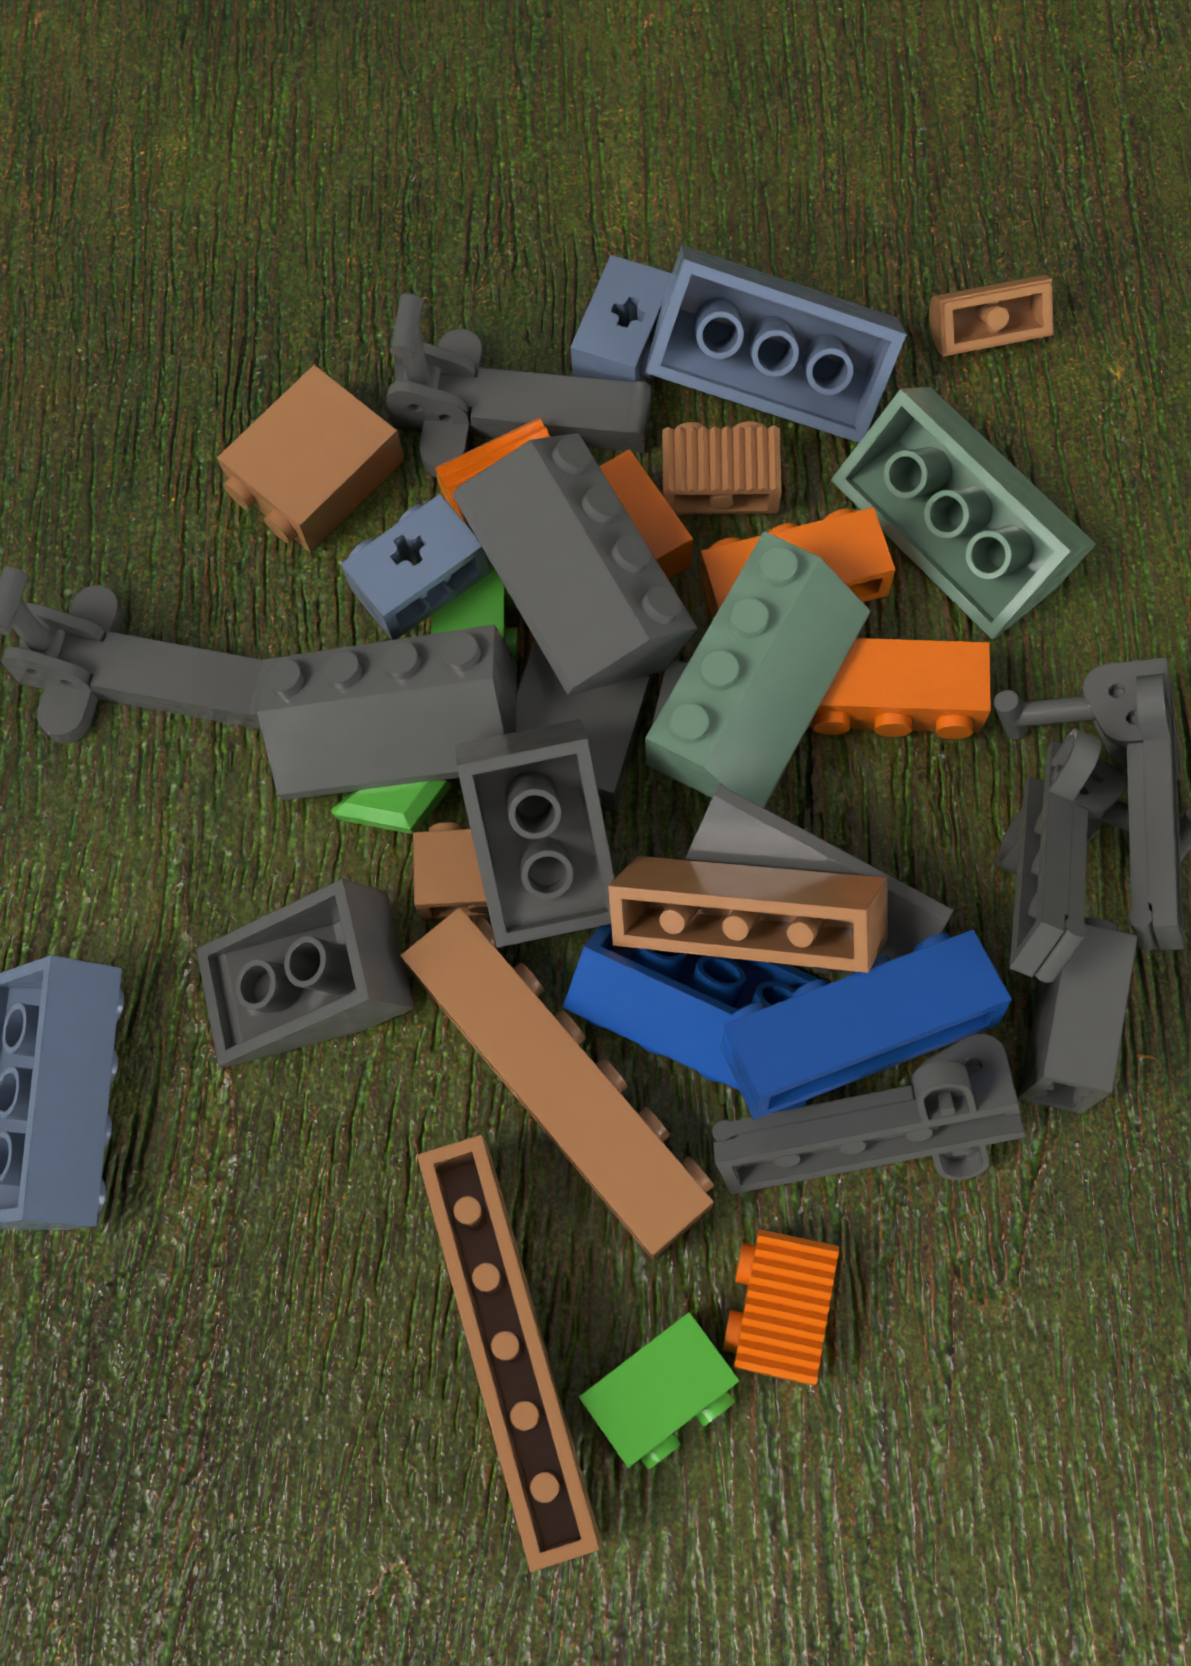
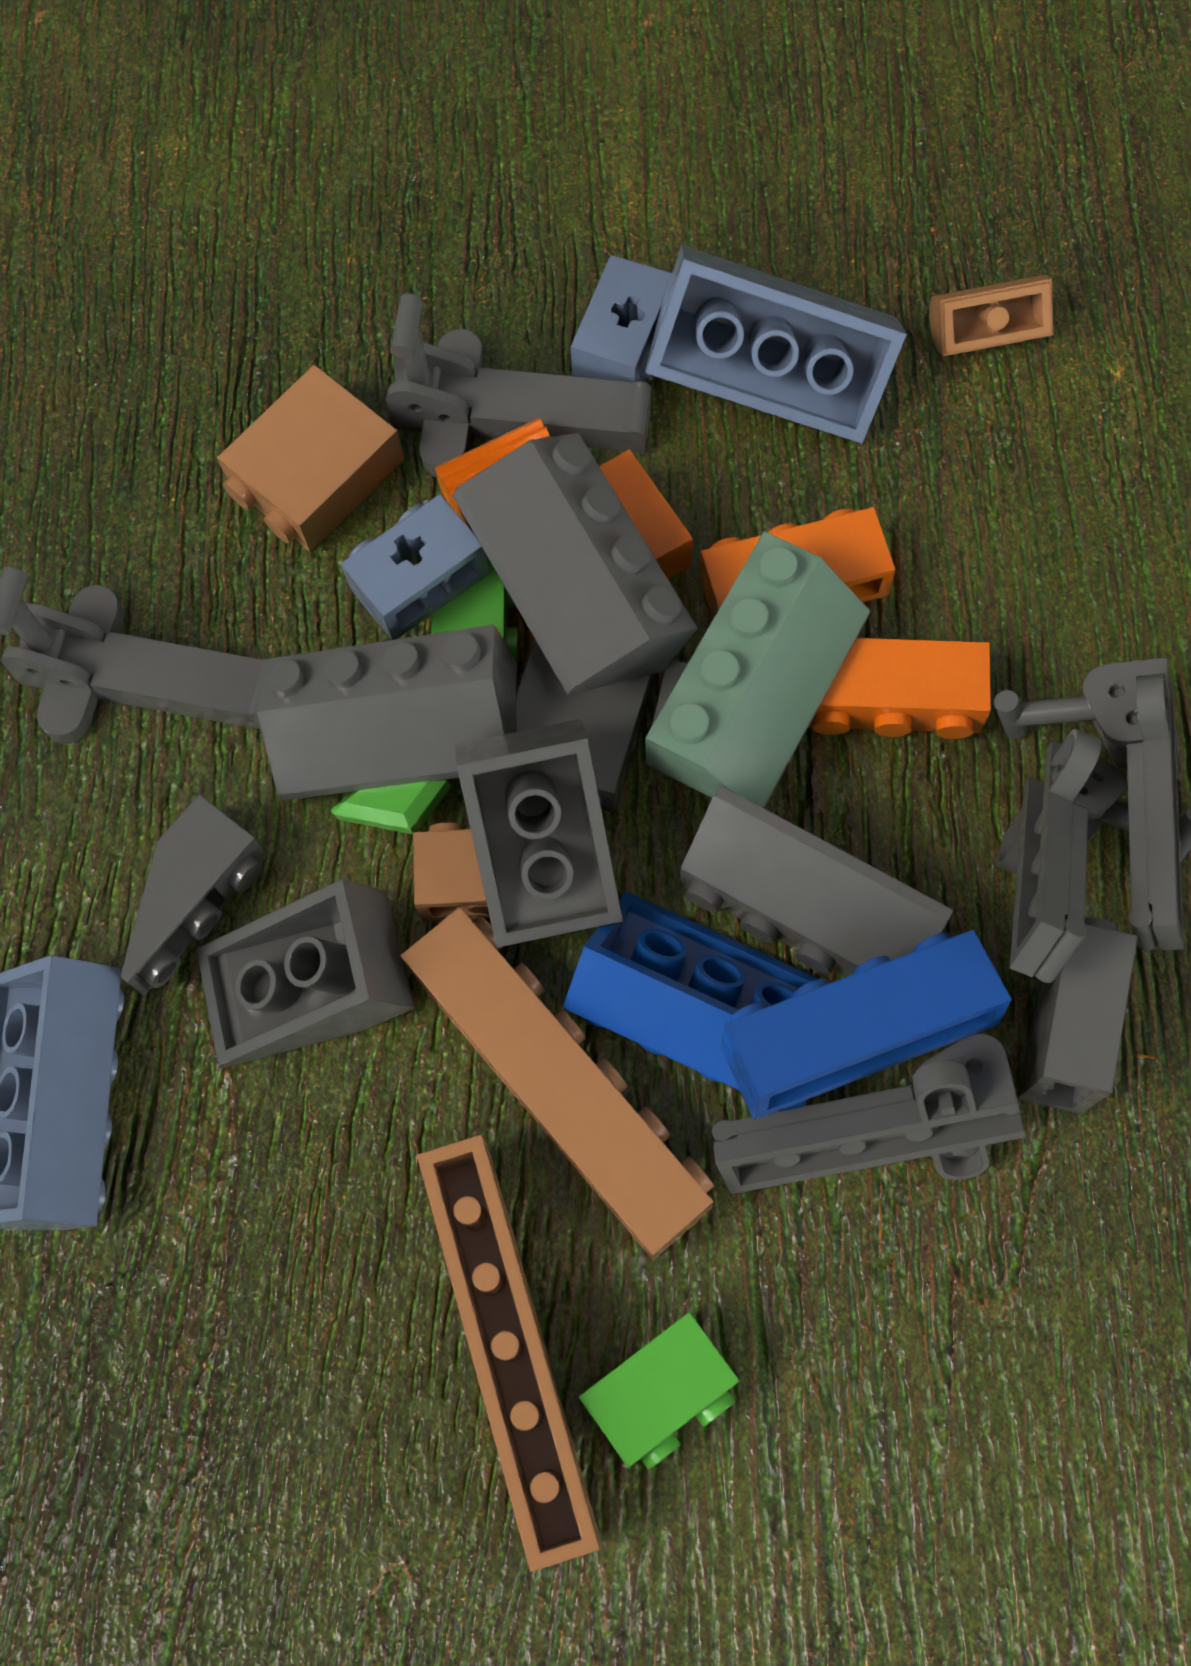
medium nougat brick [608,856,888,973] -> none
medium nougat brick [662,421,781,515] -> none
orange brick [722,1229,839,1386] -> none
sand green slope [831,387,1096,640] -> none
none -> dark grey slope [120,794,267,997]

